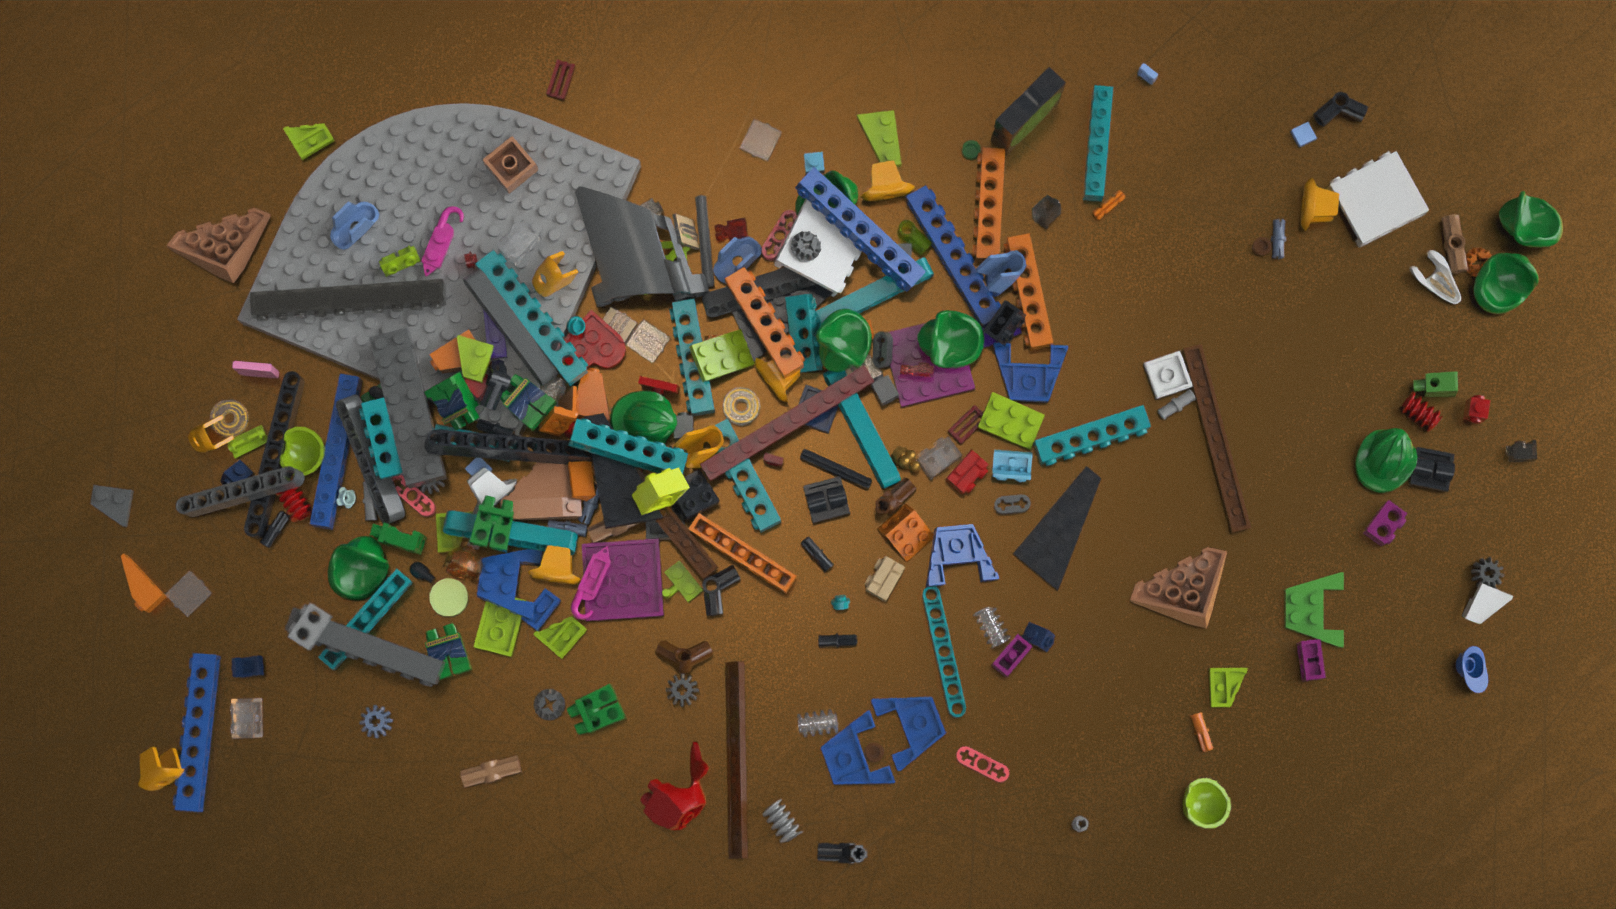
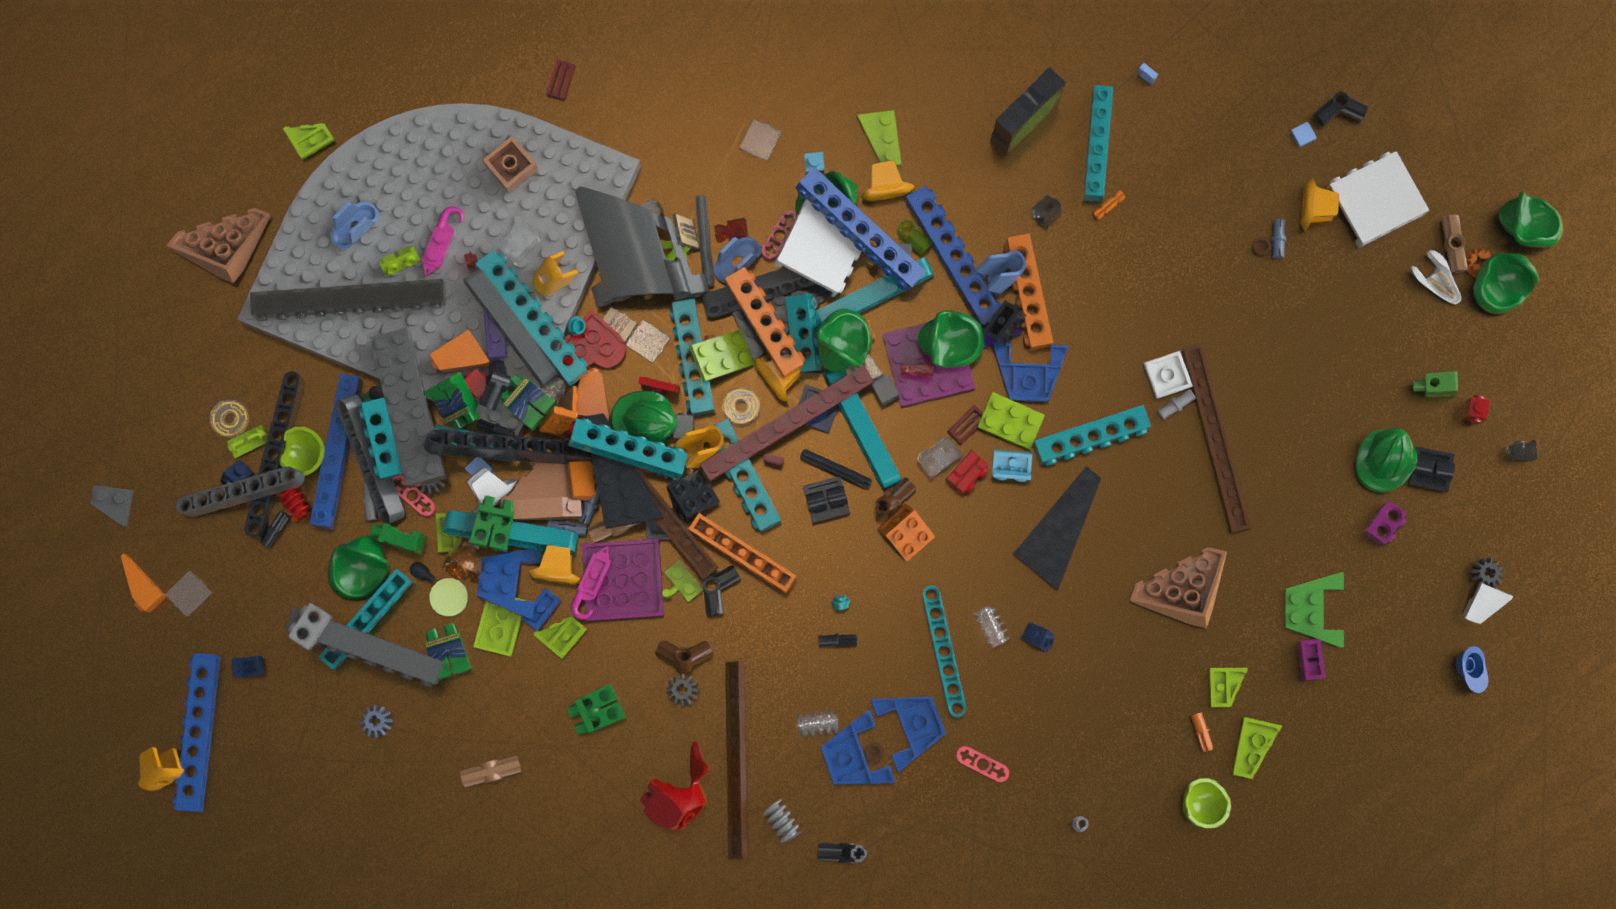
light orange piece [188,415,234,452] -> none
clear brick [230,698,263,738] -> none
bright pink tile [232,361,279,378] -> none
light aqua plate [336,487,356,508] -> none
lime wing [457,335,494,383] -> none
dark grey gear [533,689,565,720] -> none
neon yellow brick [632,468,690,515] -> none
dark grey gear [791,231,821,261] -> none
black axle [801,537,834,572] -> none
tan brick [864,556,905,602] -> none
dark grey beam [872,332,893,368] -> none
pearl gold piece [891,446,921,472] -> none
wing [926,524,999,587] -> none
green tile [962,140,981,160] -> none
orange brick [972,147,1005,262] -> none
magenta brick [991,634,1033,678] -> none
dark grey beam [994,494,1031,515] -> none
red piece [1400,391,1443,432] -> none
none -> lime wing [1232,717,1282,779]

